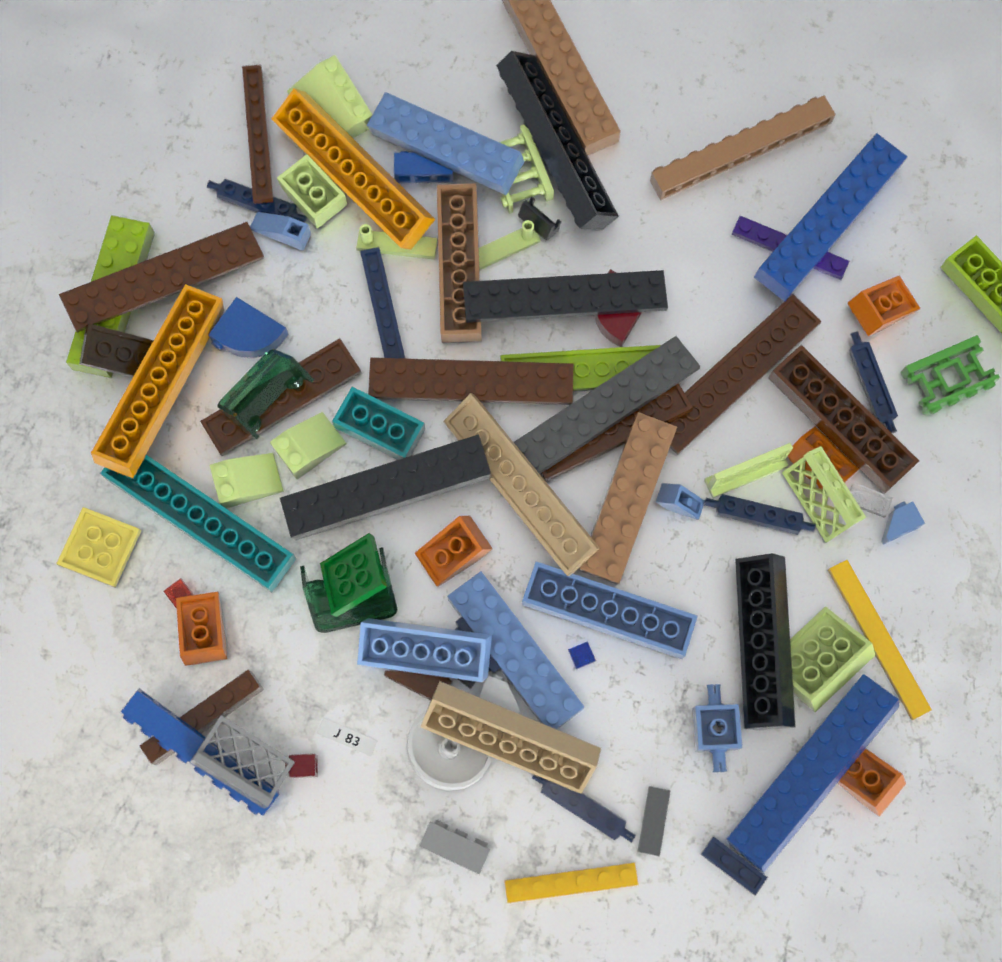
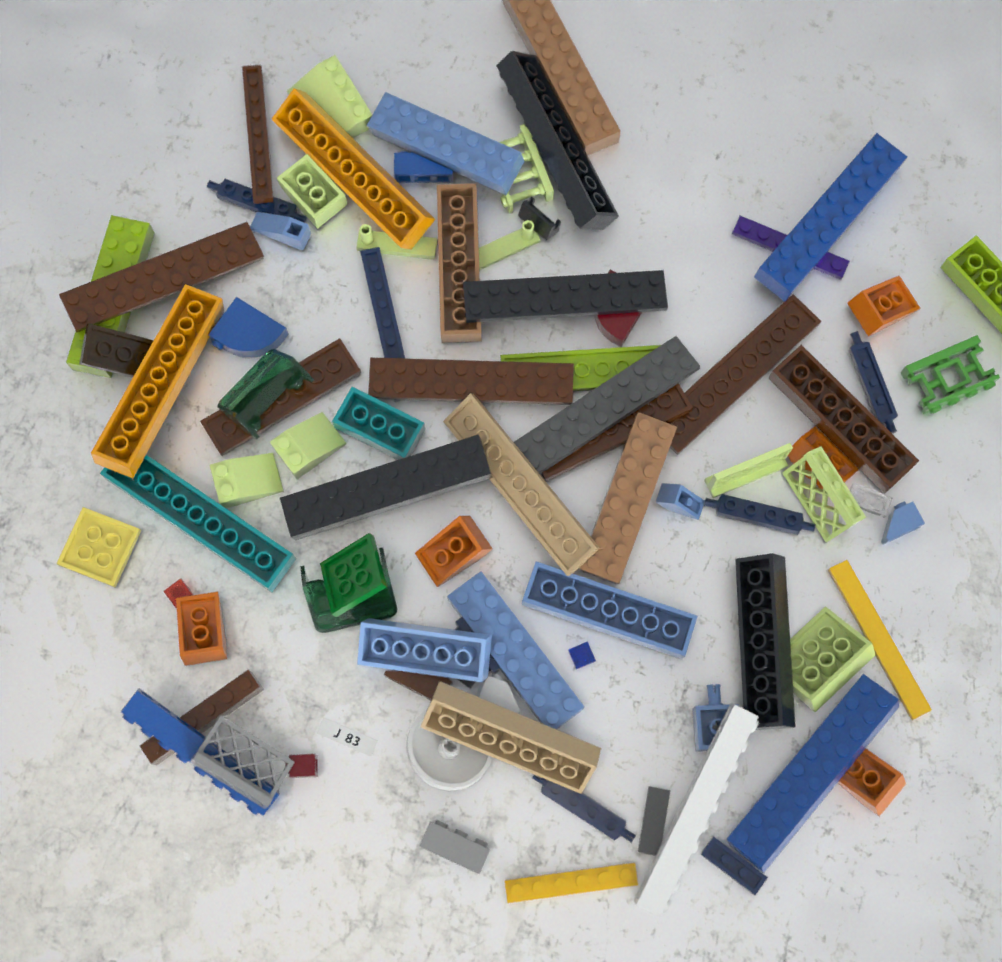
medium nougat brick [650,95,835,200] -> none
none -> white brick [634,703,759,917]

